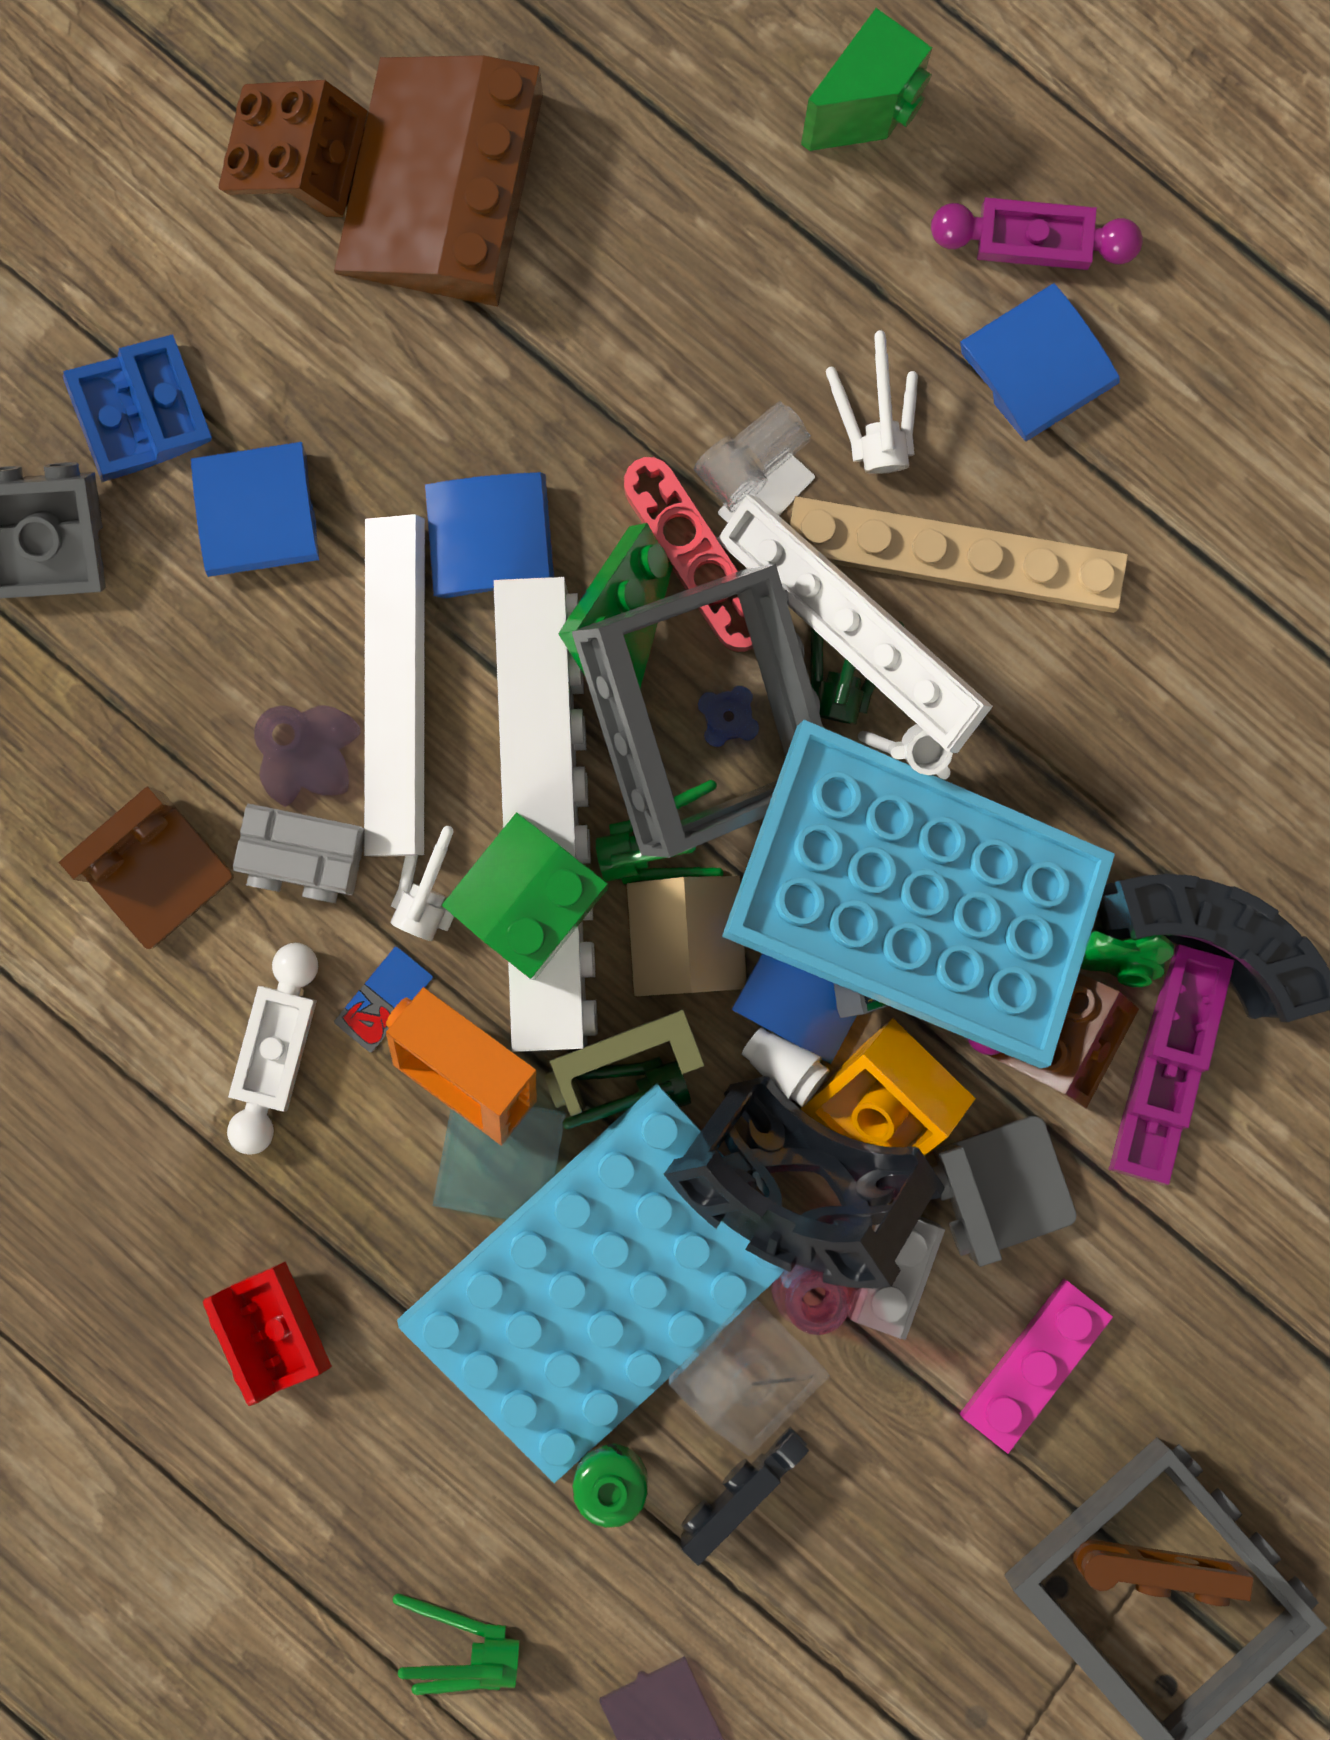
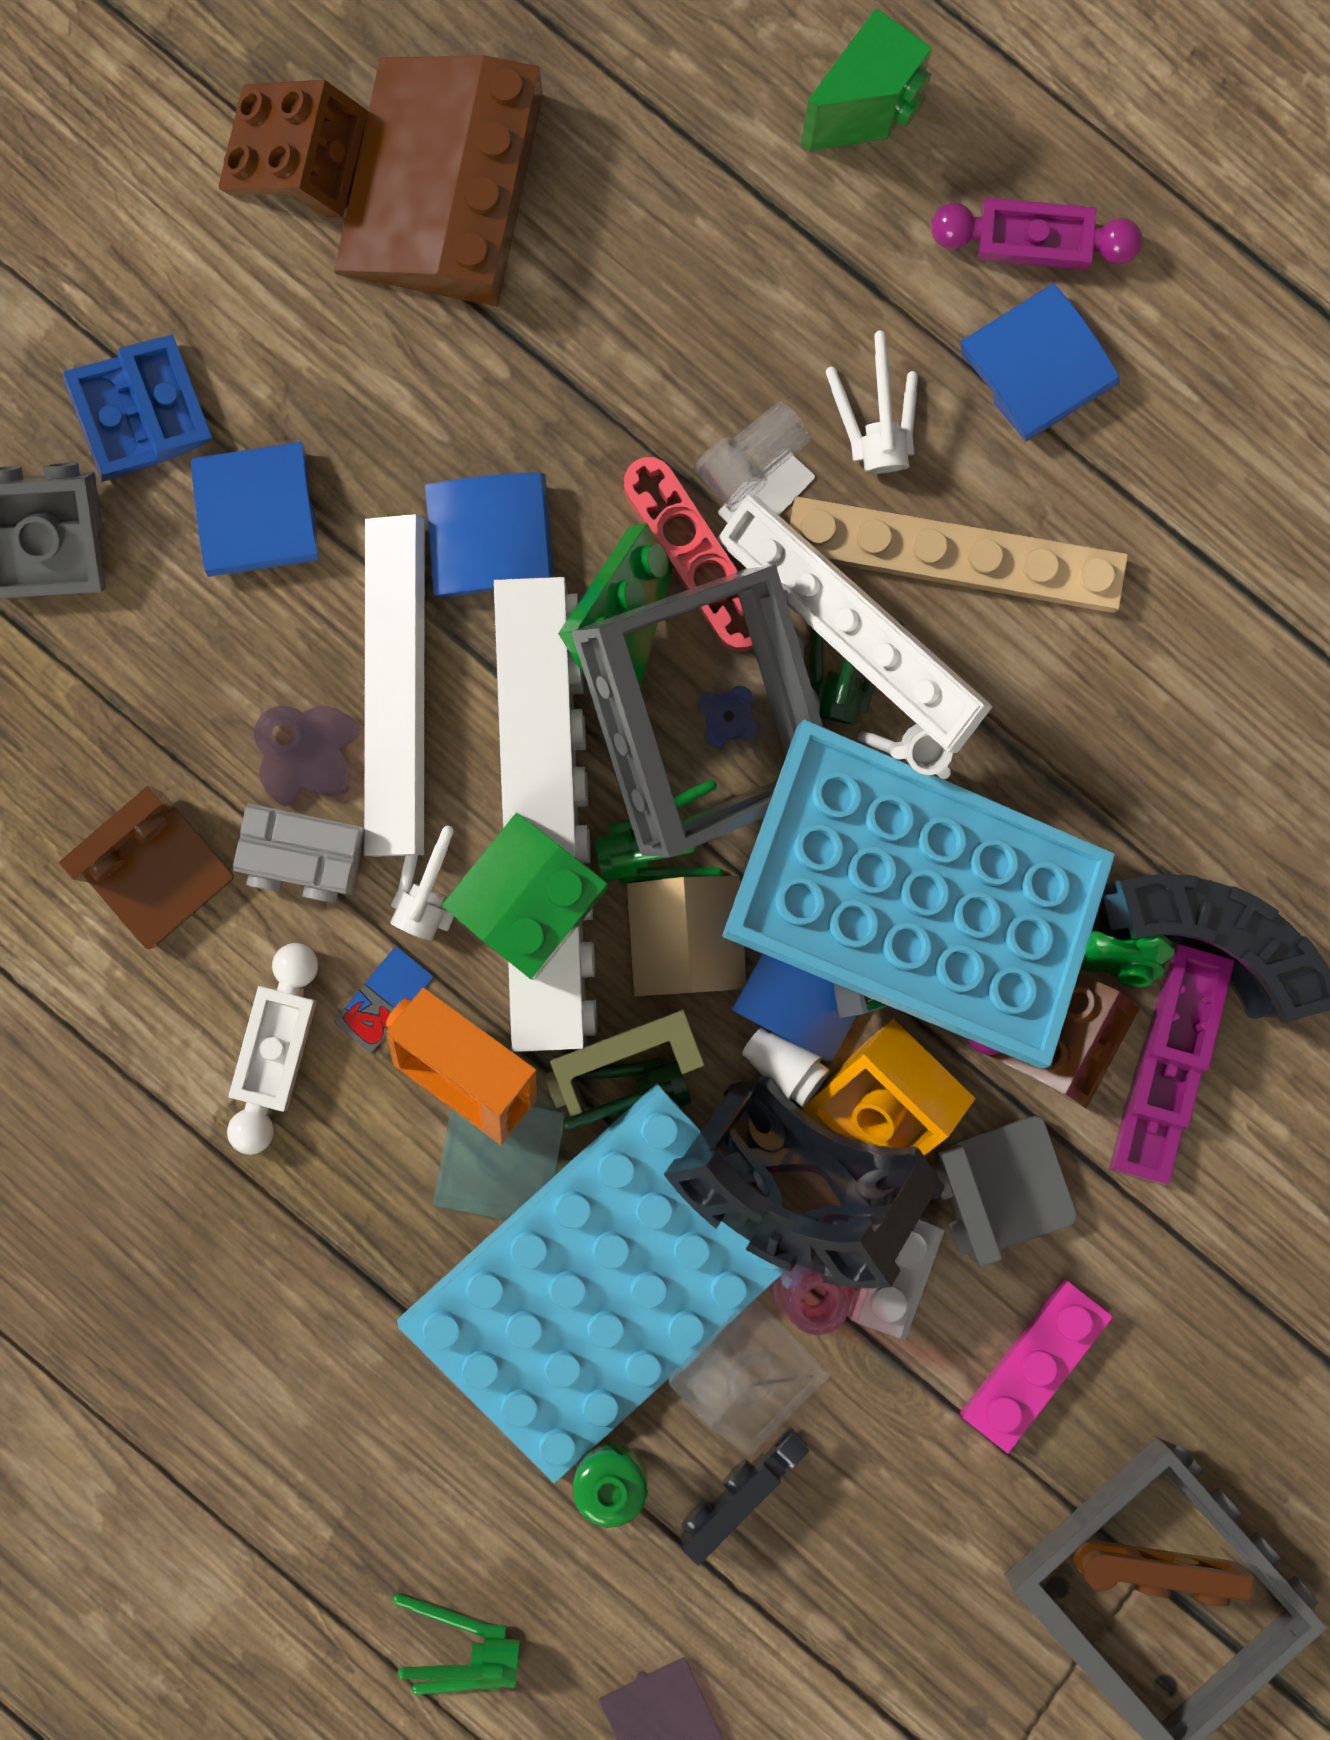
red bracket [203,1261,332,1406] -> none

